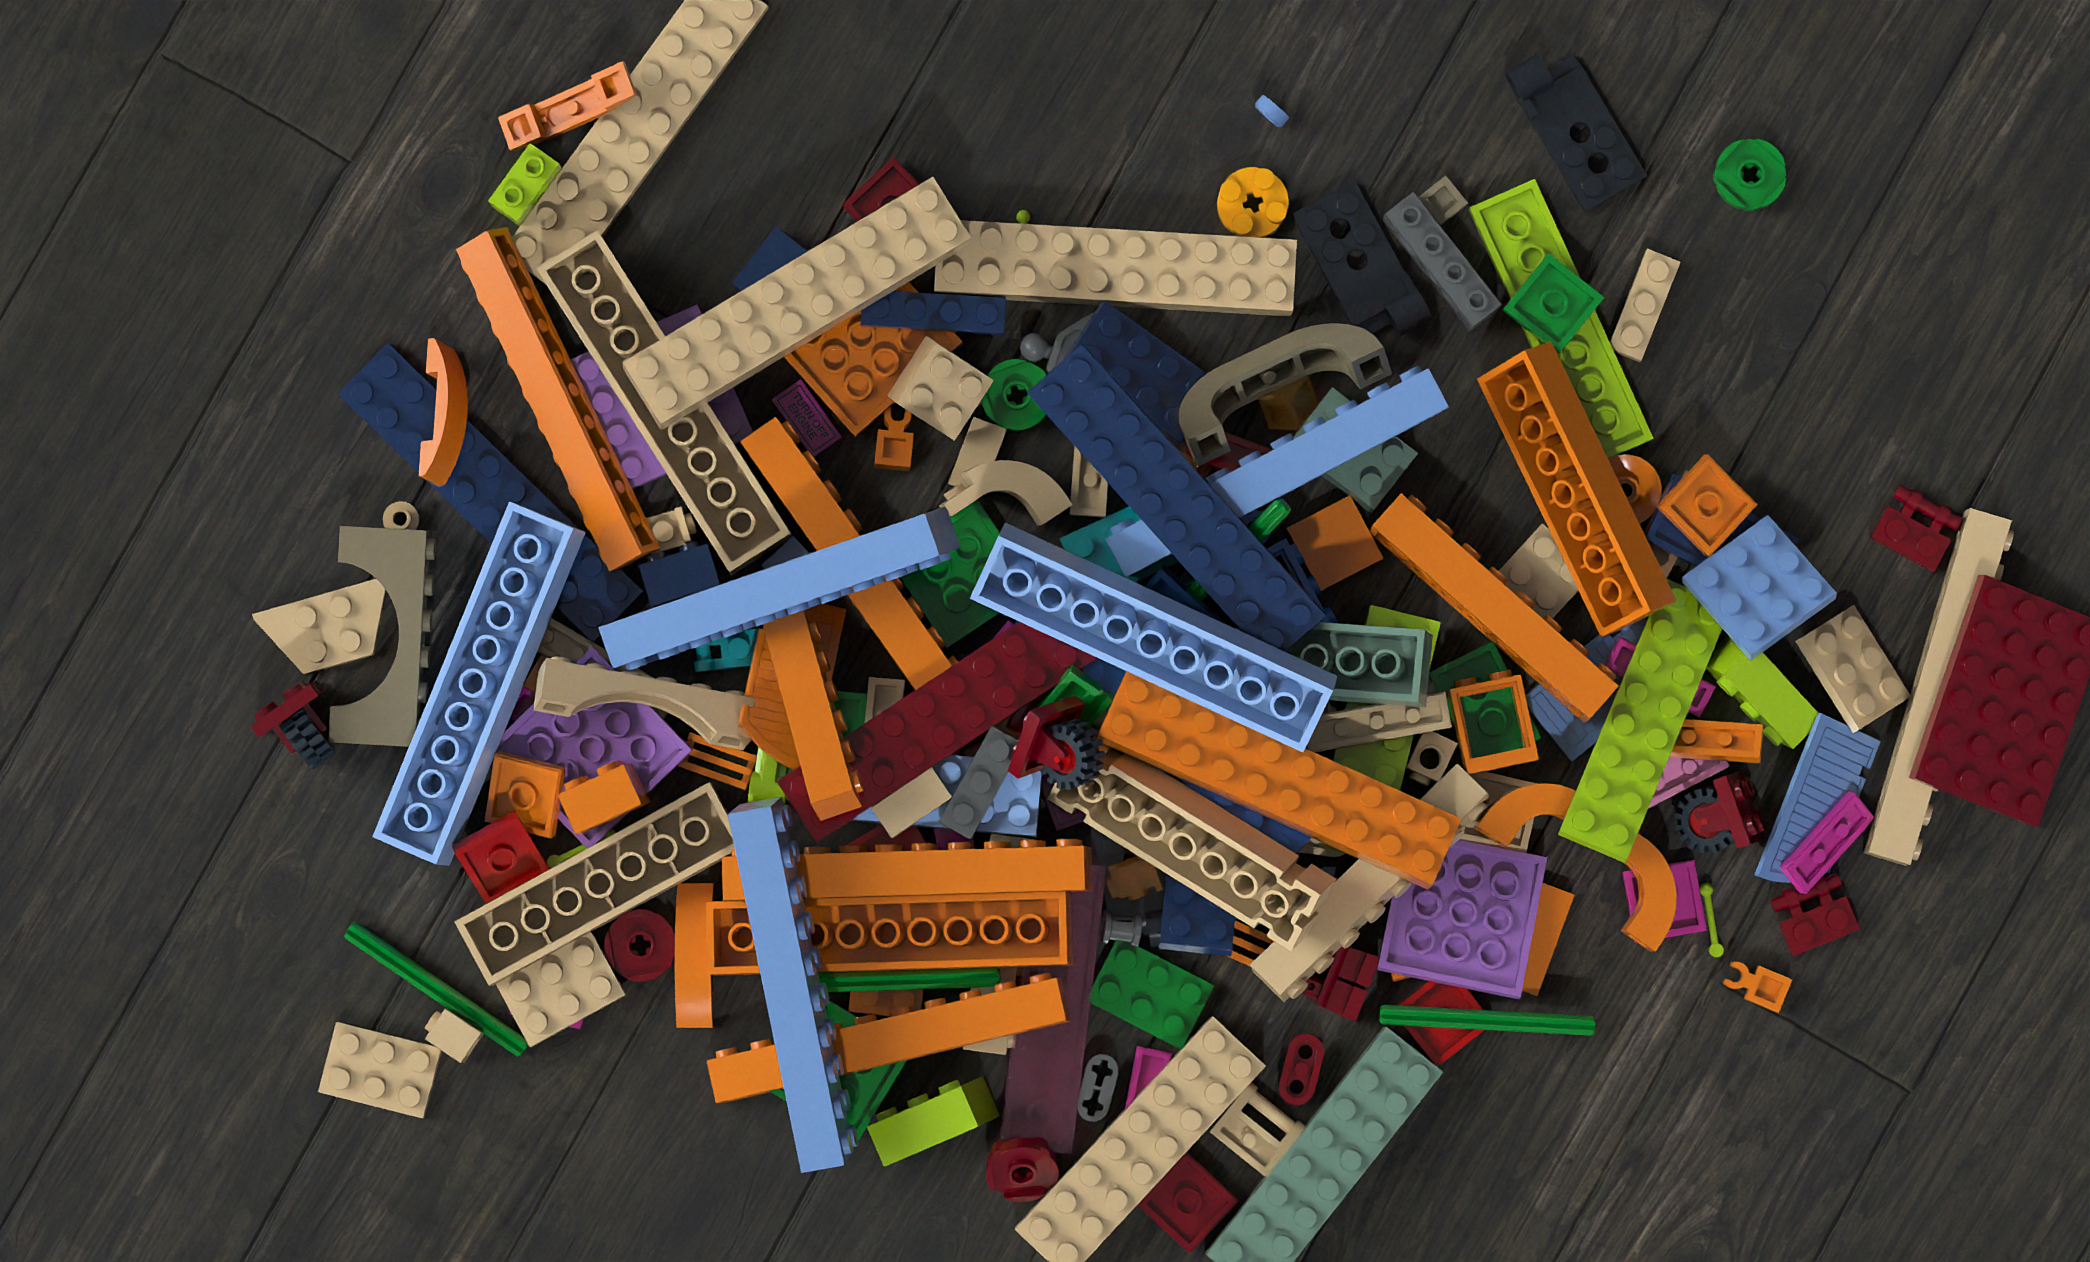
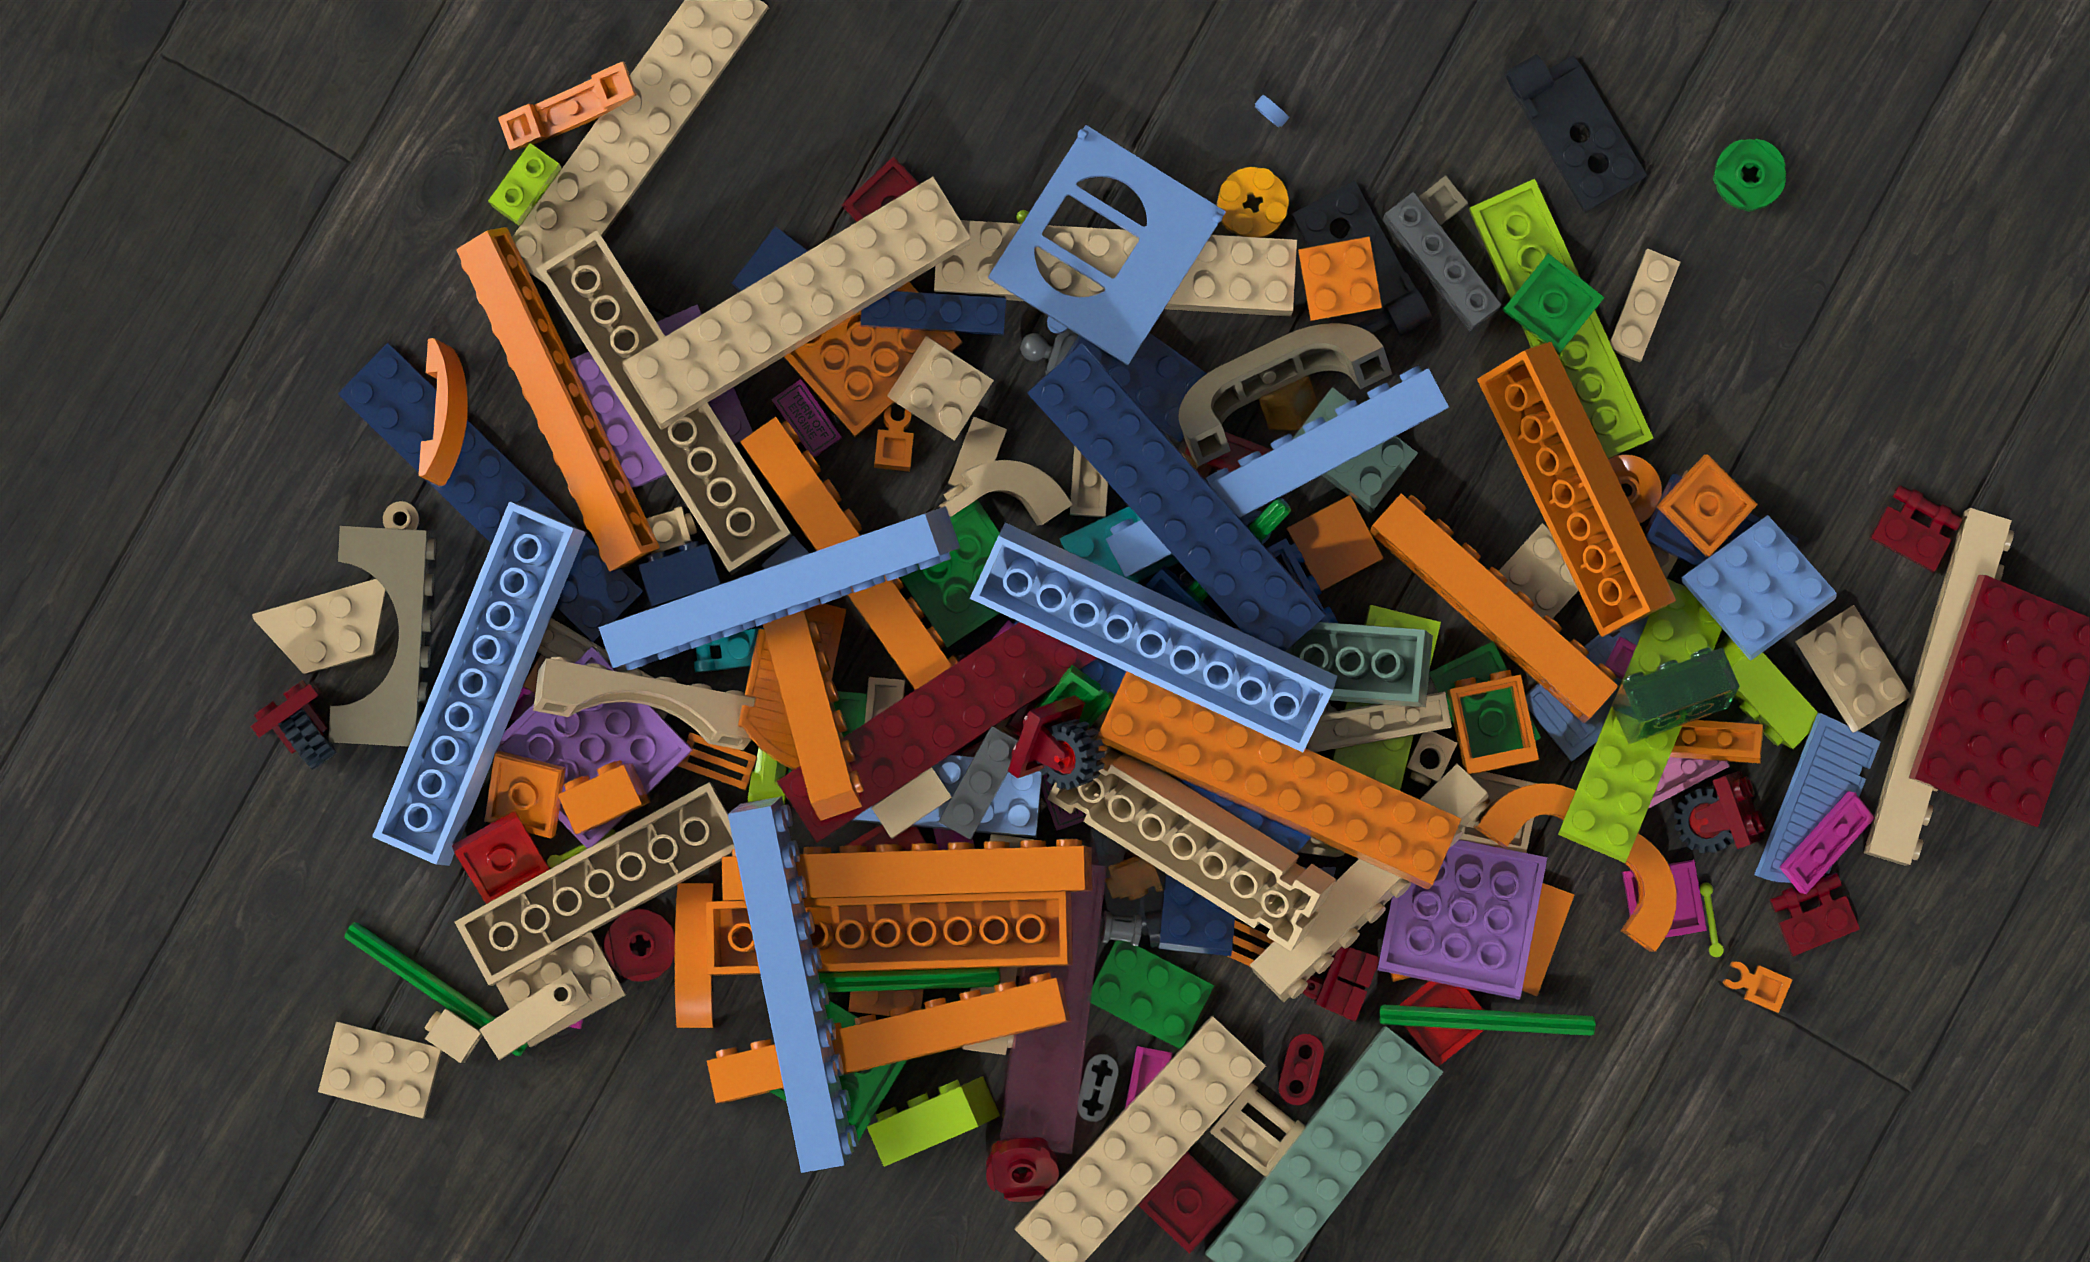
green plate [981,359,1047,432] -> none
none -> tan piece [479,970,592,1060]
none -> medium blue door [988,125,1226,365]
none -> orange brick [1298,236,1382,321]
none -> clear green brick [1612,647,1740,744]

